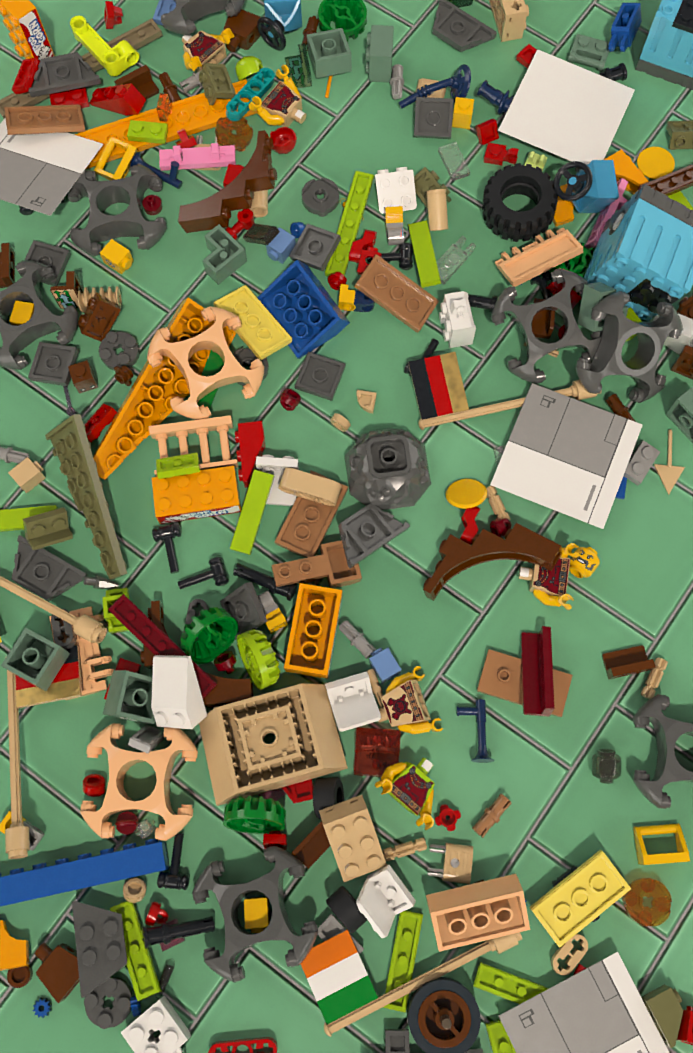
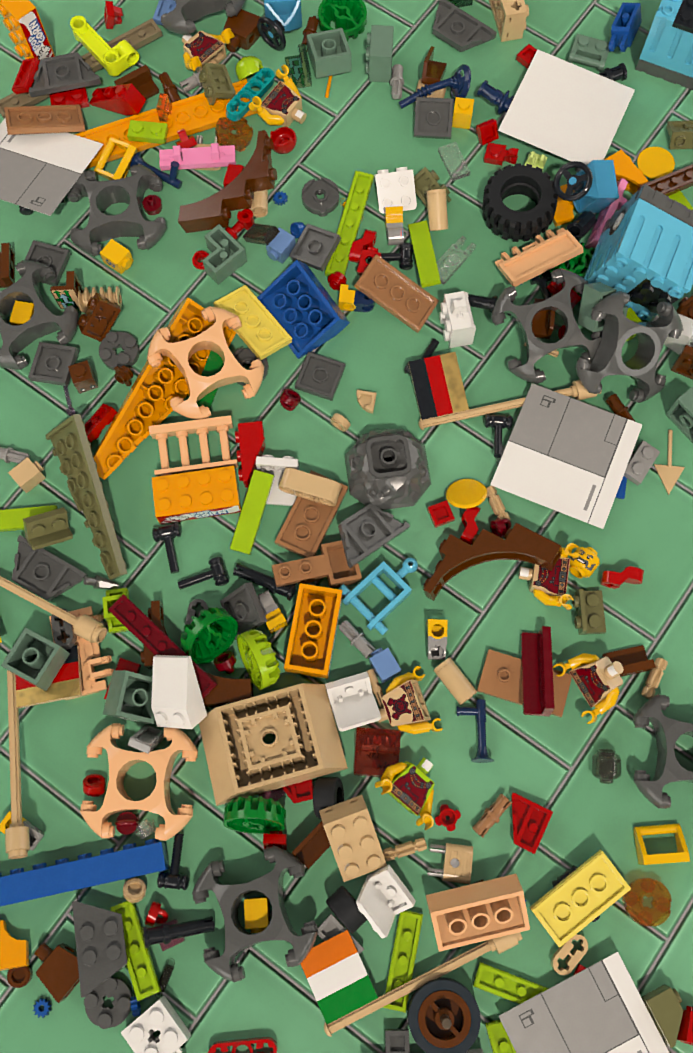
lime plate [156,453,200,479] -> none
none -> red plate [192,250,209,270]
none -> blue piece [273,191,288,206]
none -> medium azure piece [339,557,418,636]
none -> reddish brown panel [421,46,447,85]
none -> red plate [427,500,455,528]
none -> leg [427,619,448,660]
none -> tan pin [433,657,477,705]
none -> black piece [484,414,513,458]
none -> red wing [512,792,553,855]
none -> torso [553,653,624,724]
none -> black piece [566,211,598,242]
none -> olive bracket [572,589,606,635]
none -> red piece [601,566,644,589]

